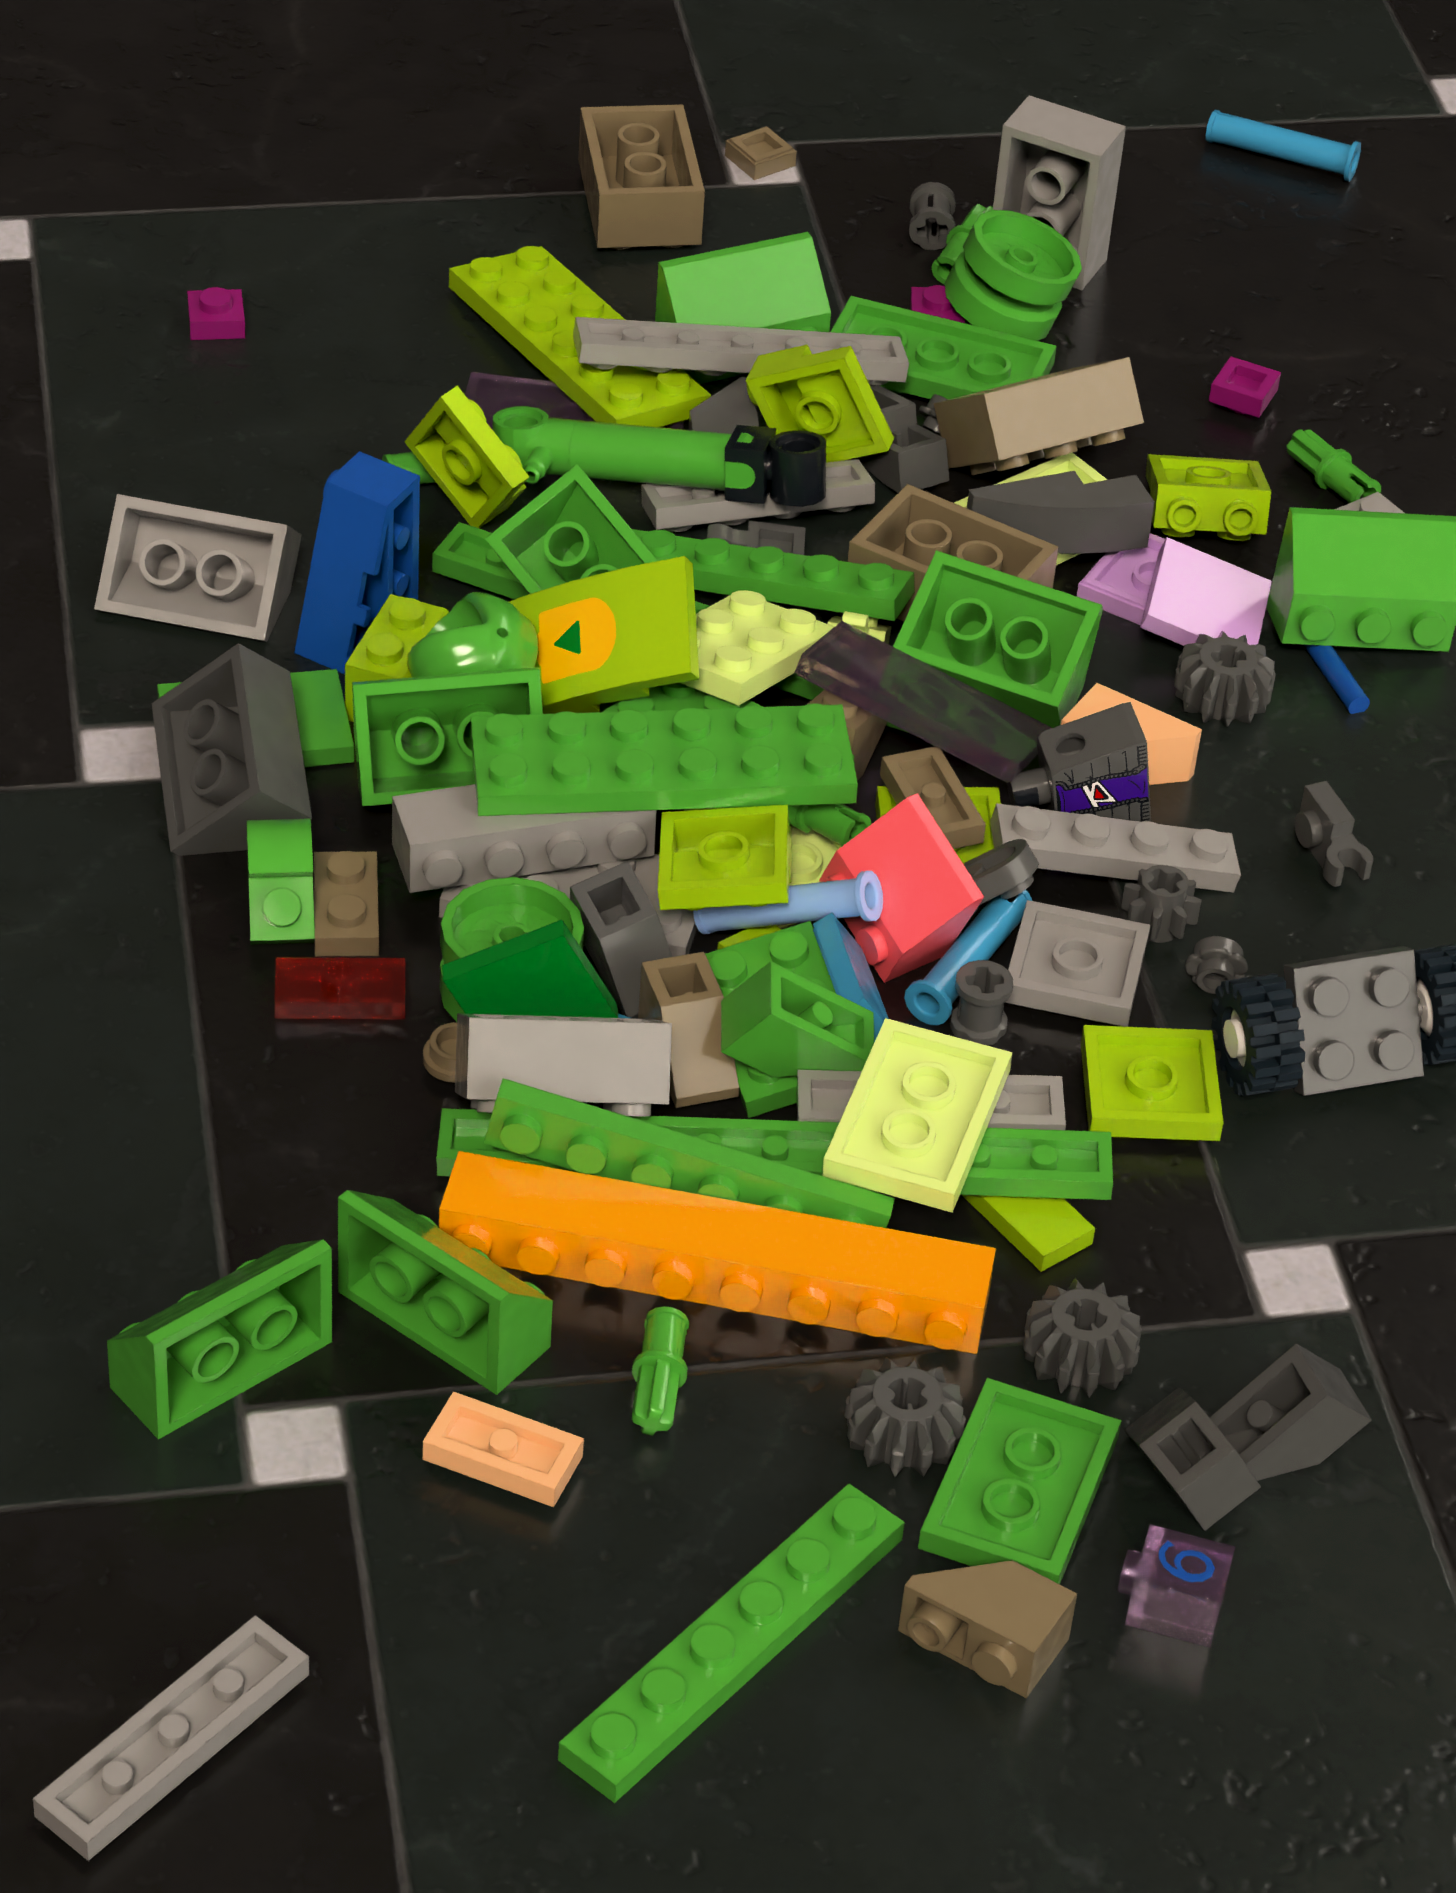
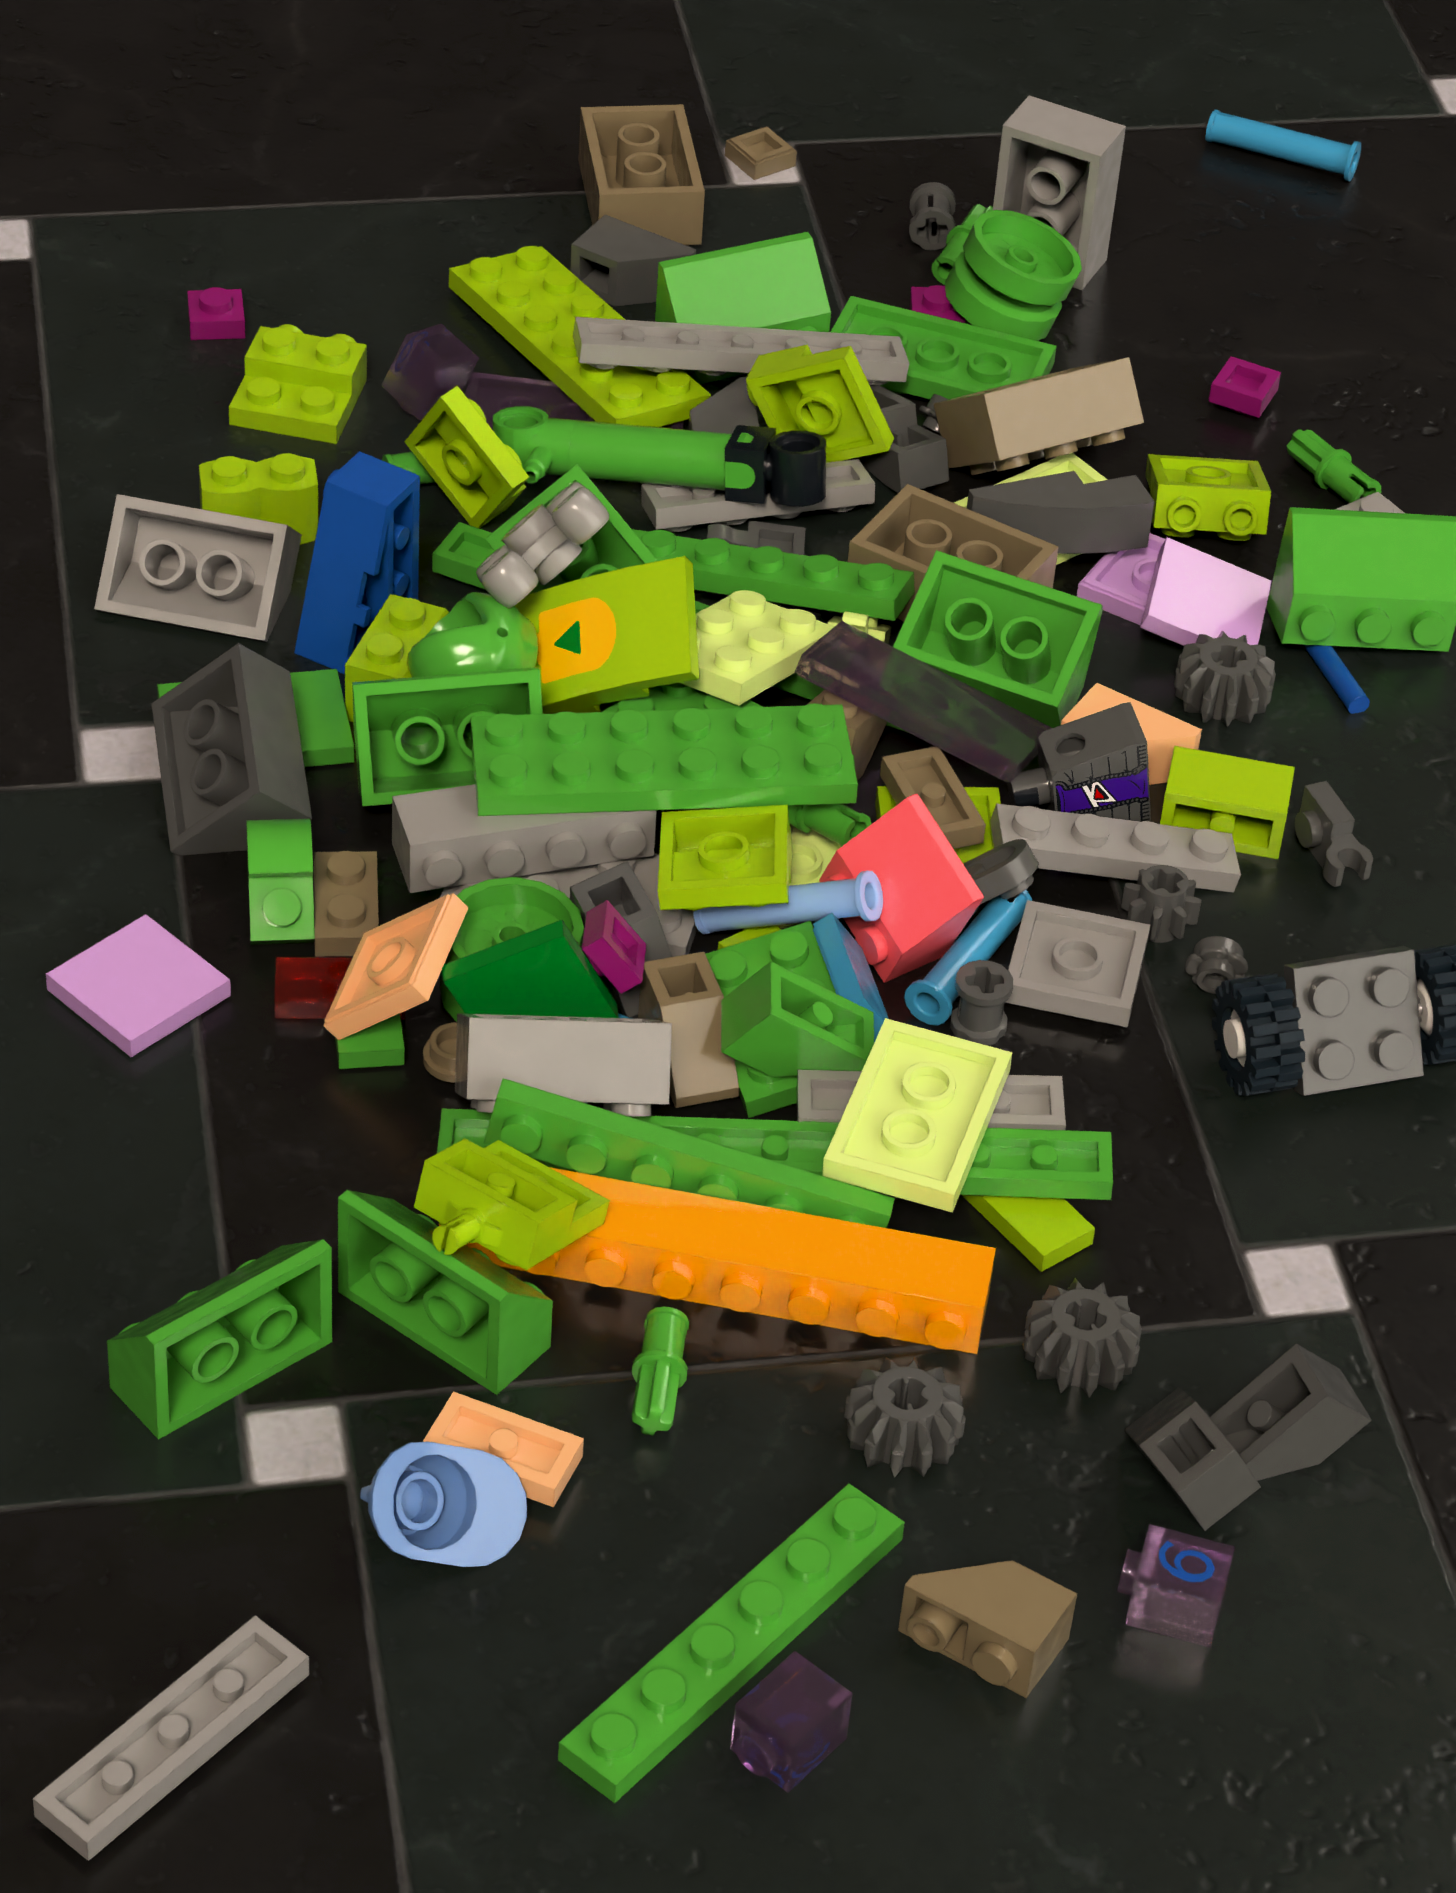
bright green plate [918,1378,1122,1584] -> none
lime plate [1081,1025,1223,1141] -> none
none -> lavender tile [46,914,231,1057]
none -> lime brick [199,453,318,545]
none -> lime plate [229,324,367,444]
none -> light nougat tile [323,893,469,1040]
none -> bright green tile [335,1013,405,1069]
none -> medium blue piece [360,1441,527,1567]
none -> clear purple brick [381,323,479,420]
none -> lime plate [414,1138,610,1270]
none -> light grey gear [476,482,609,608]
none -> dark grey slope [570,215,696,306]
none -> magenta plate [582,900,647,994]
none -> clear purple brick [731,1651,853,1793]
none -> lime brick [1160,746,1295,859]

